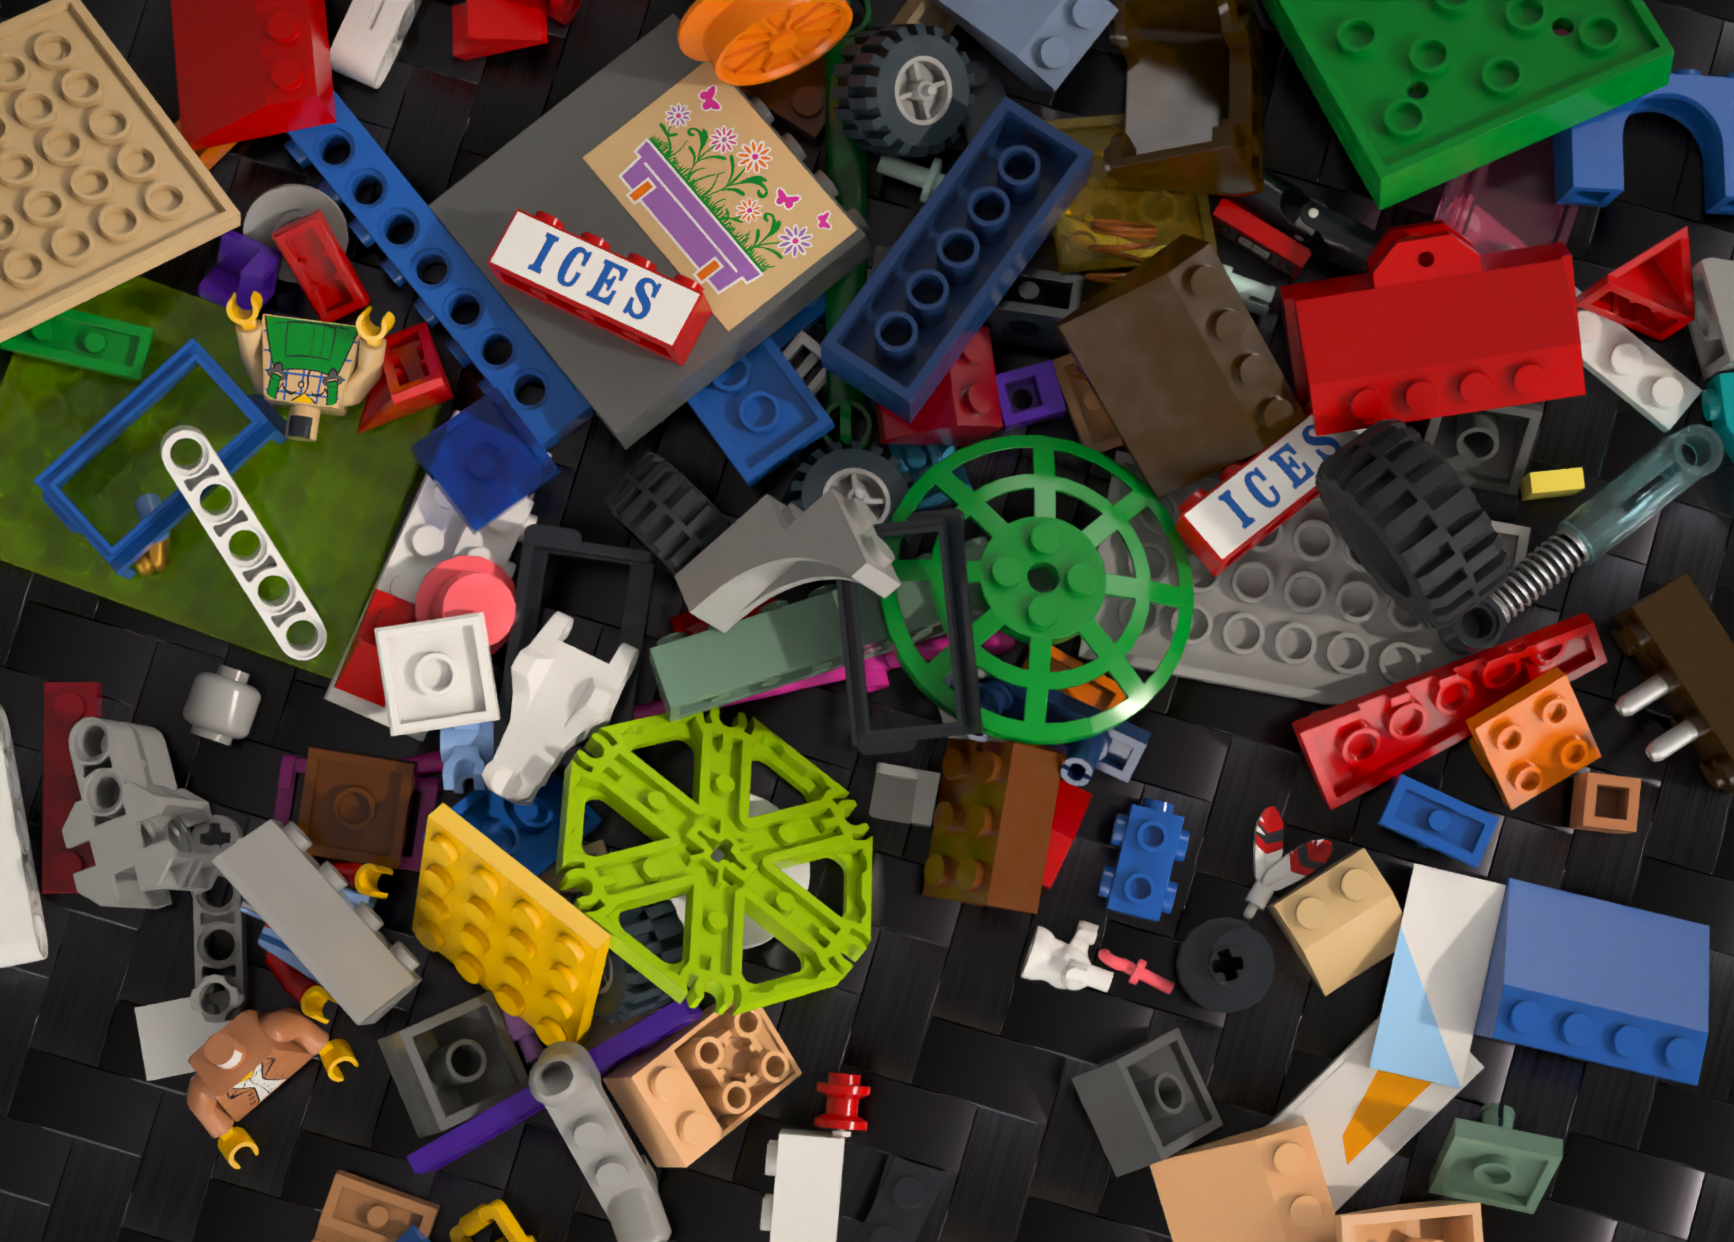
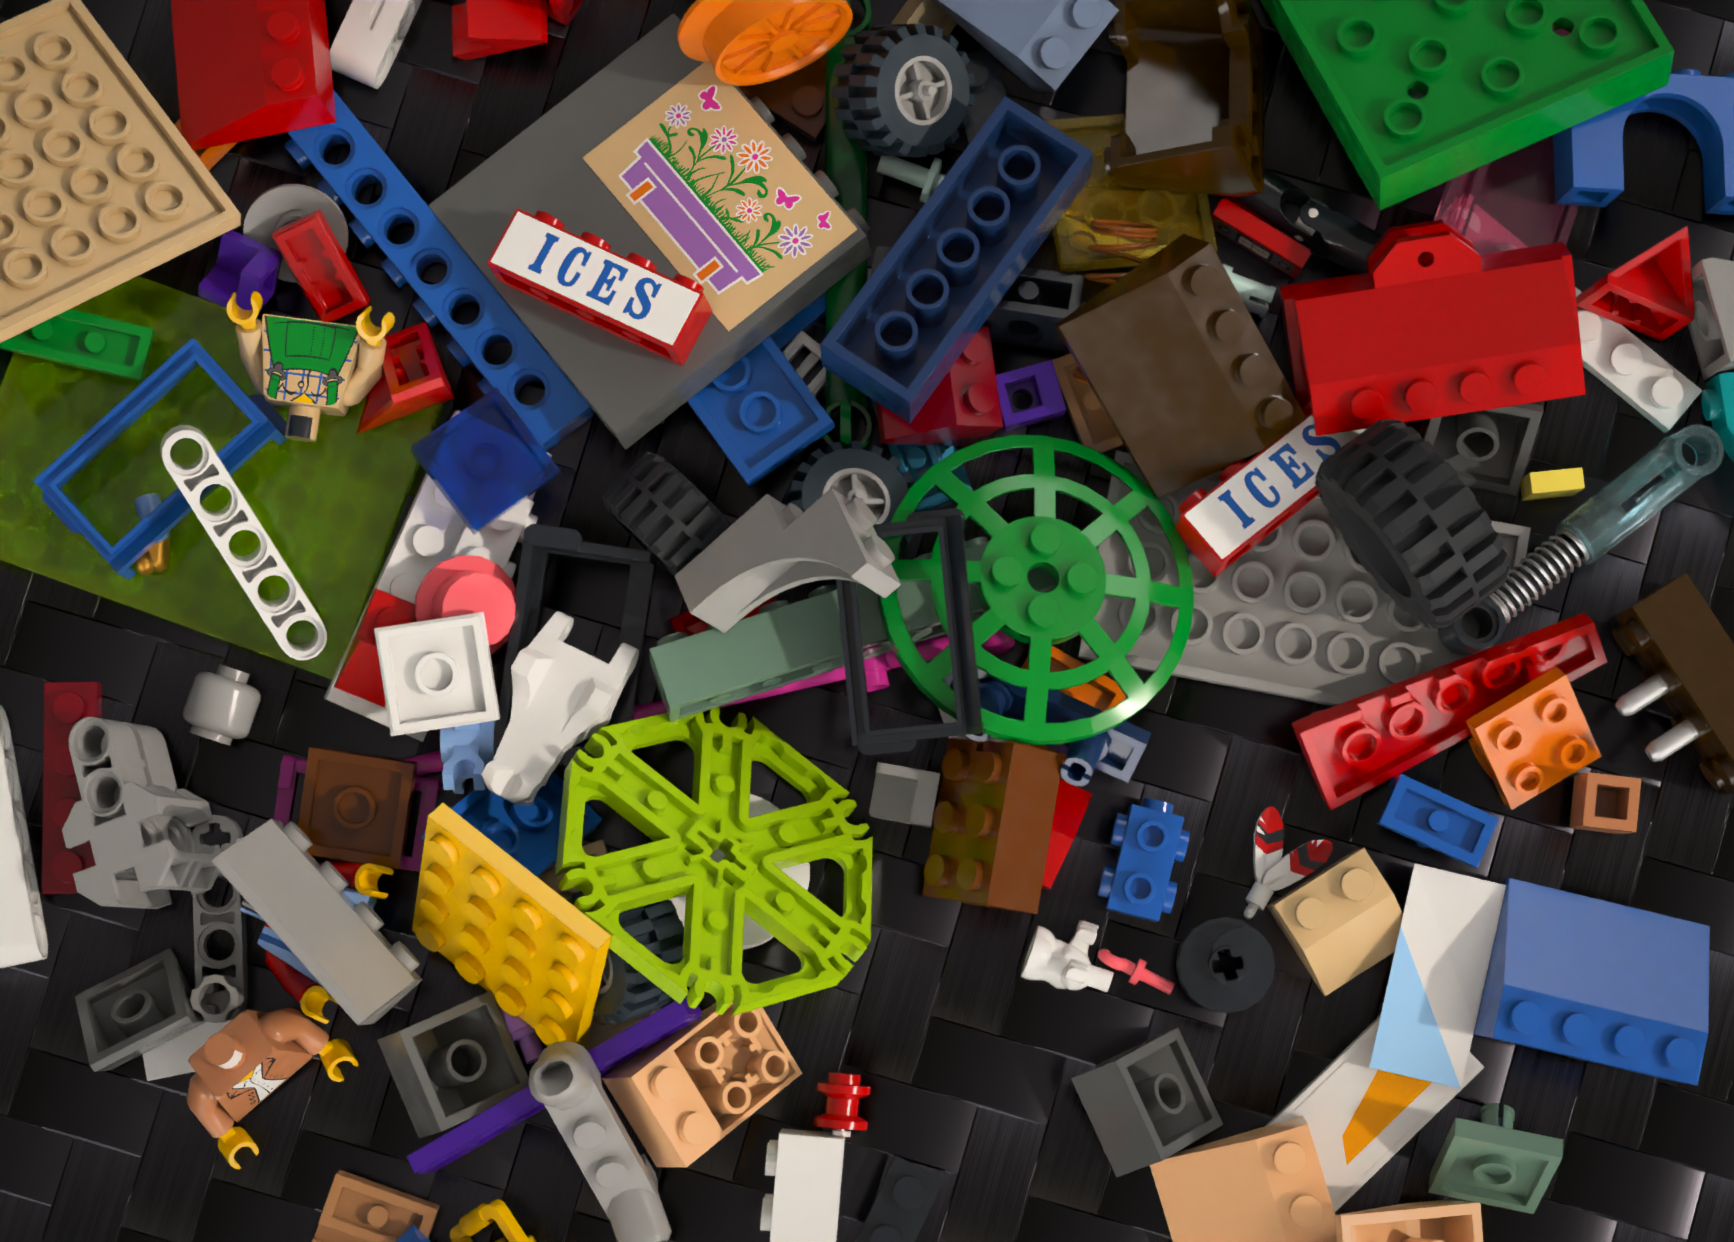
none -> dark grey slope [75,948,206,1072]

